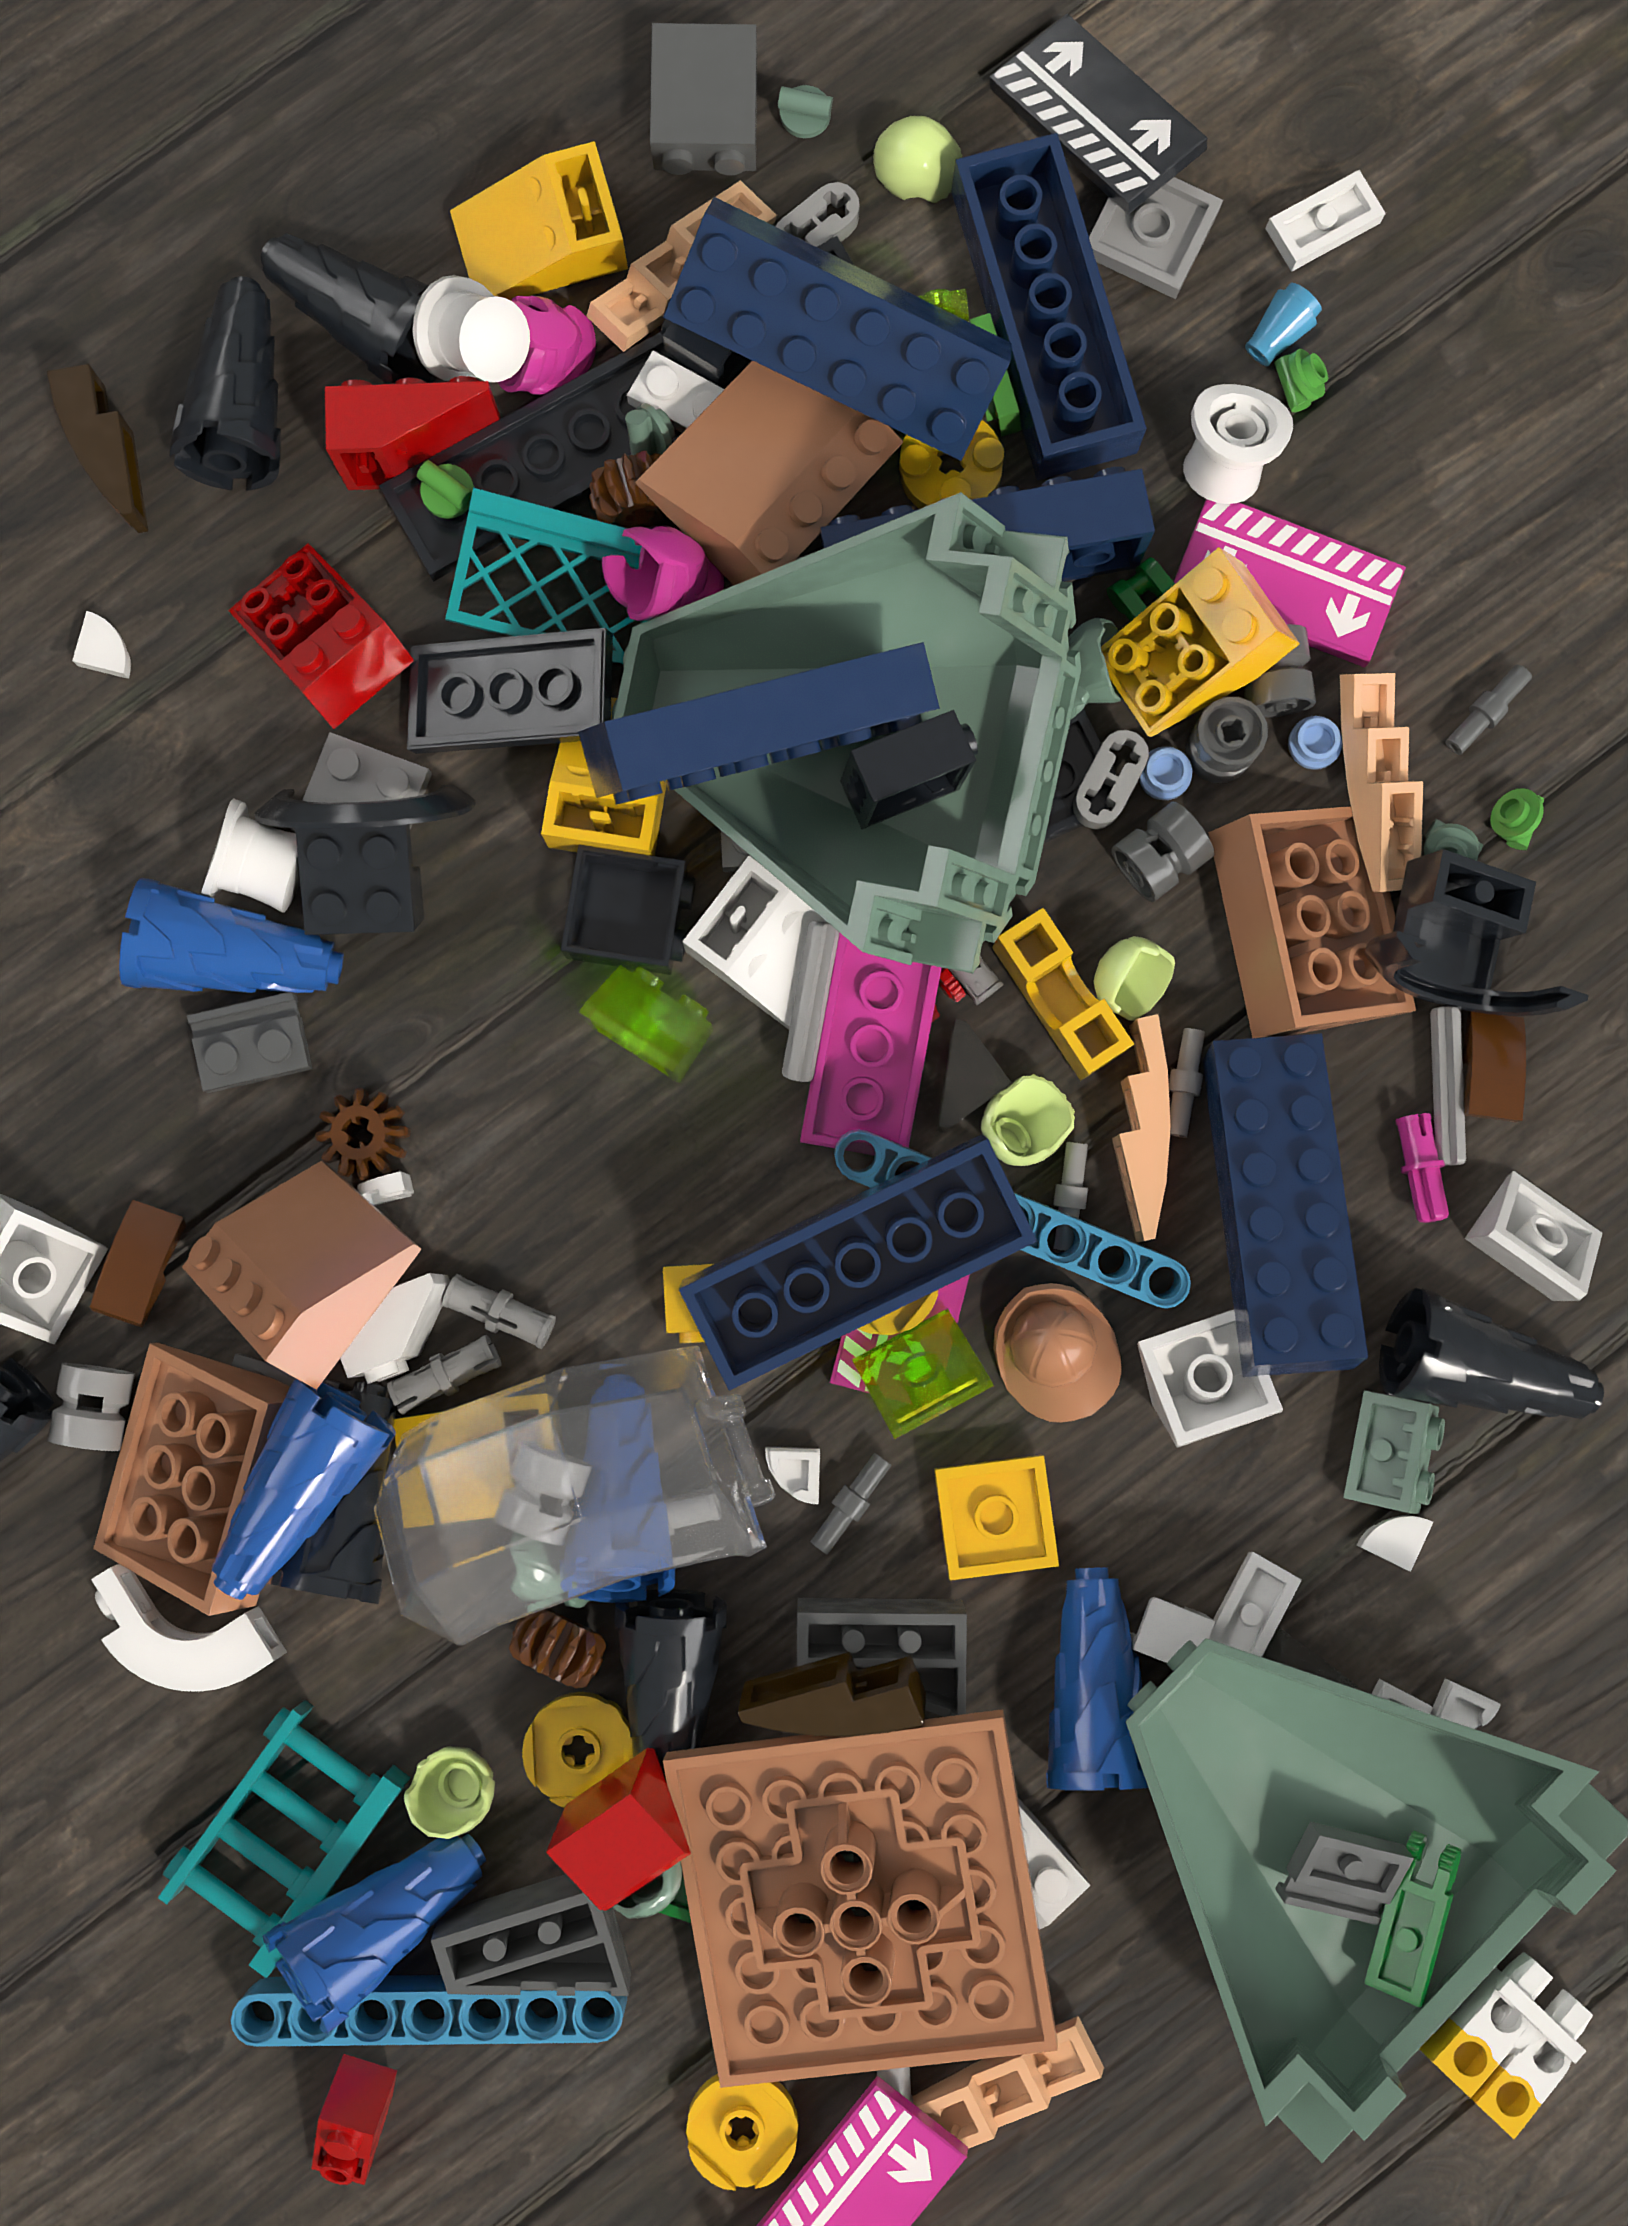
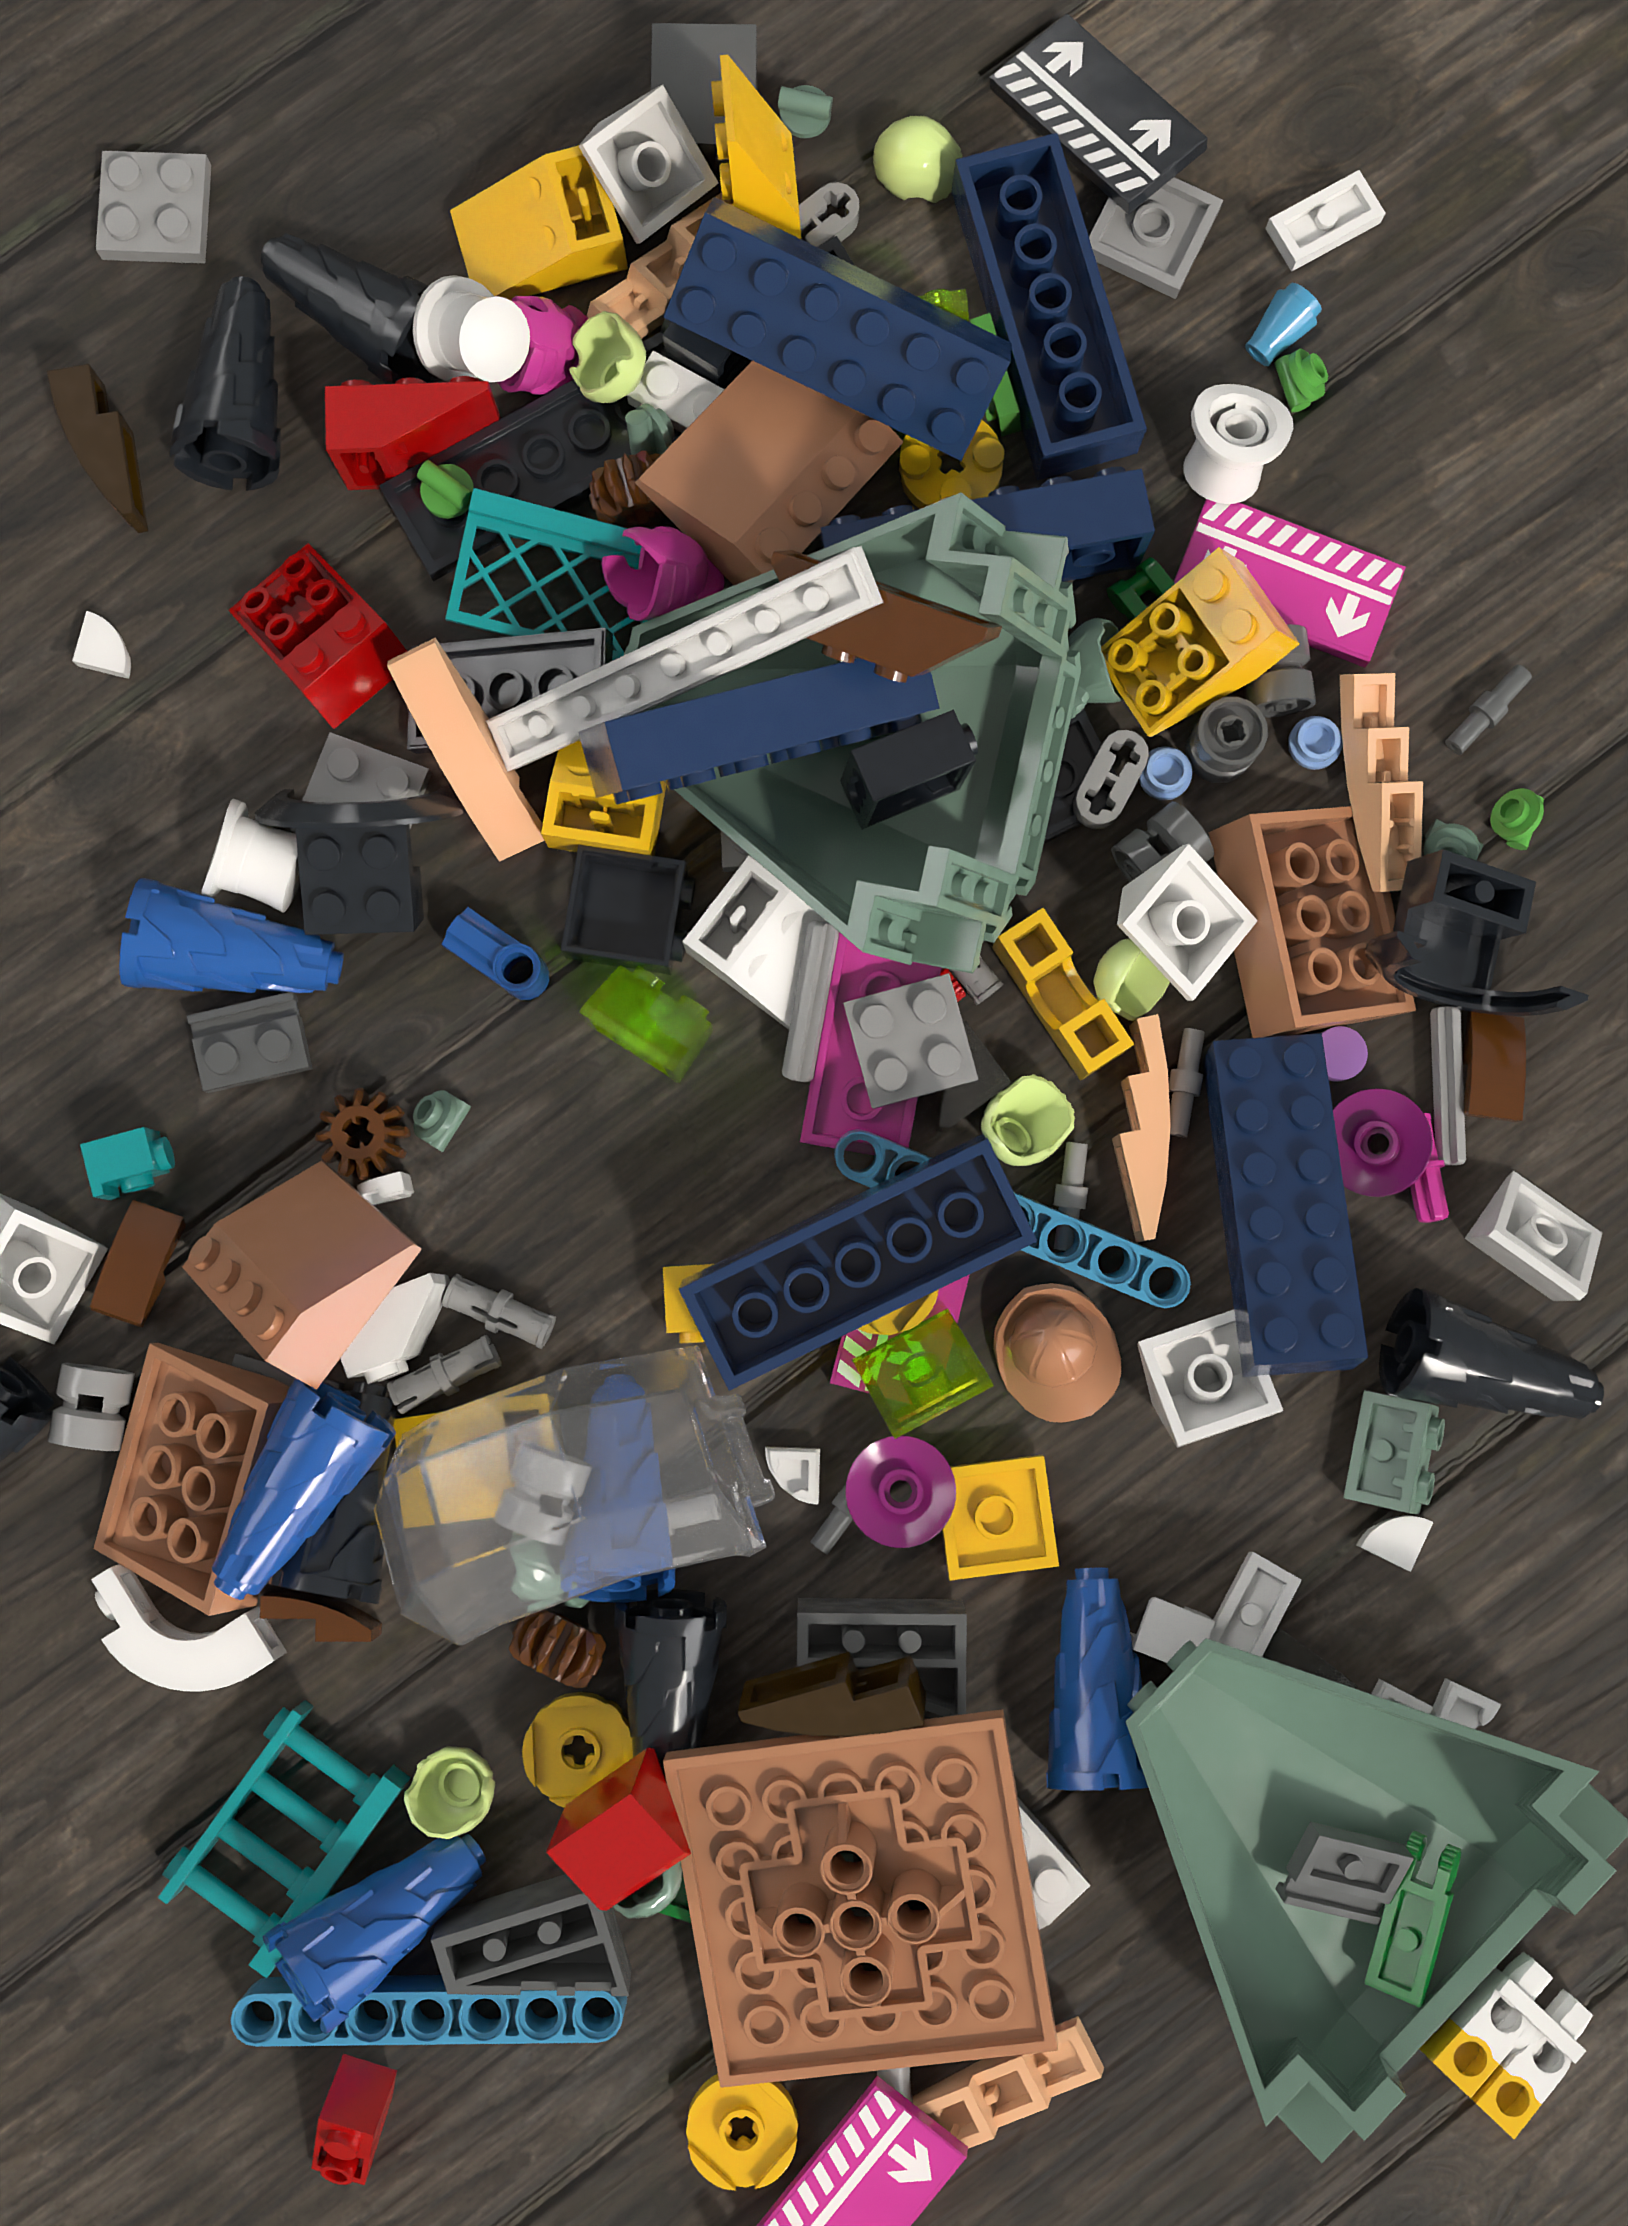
none -> teal brick [80,1127,175,1200]
none -> light grey plate [96,151,211,263]
none -> reddish brown slope [260,1589,382,1642]
none -> light nougat slope [387,637,545,862]
none -> sand green plate [413,1090,471,1152]
none -> blue piece [442,907,549,1000]
none -> white tile [486,546,883,772]
none -> yellowish green hair [569,311,646,403]
none -> white slope [579,85,718,244]
none -> yellow slope [711,55,801,239]
none -> reddish brown wedge [770,550,1002,683]
none -> light grey plate [843,973,978,1109]
none -> magenta dish [846,1436,956,1548]
none -> white slope [1117,844,1258,1001]
none -> medium lavender tile [1322,1026,1368,1082]
none -> magenta dish [1333,1089,1433,1197]

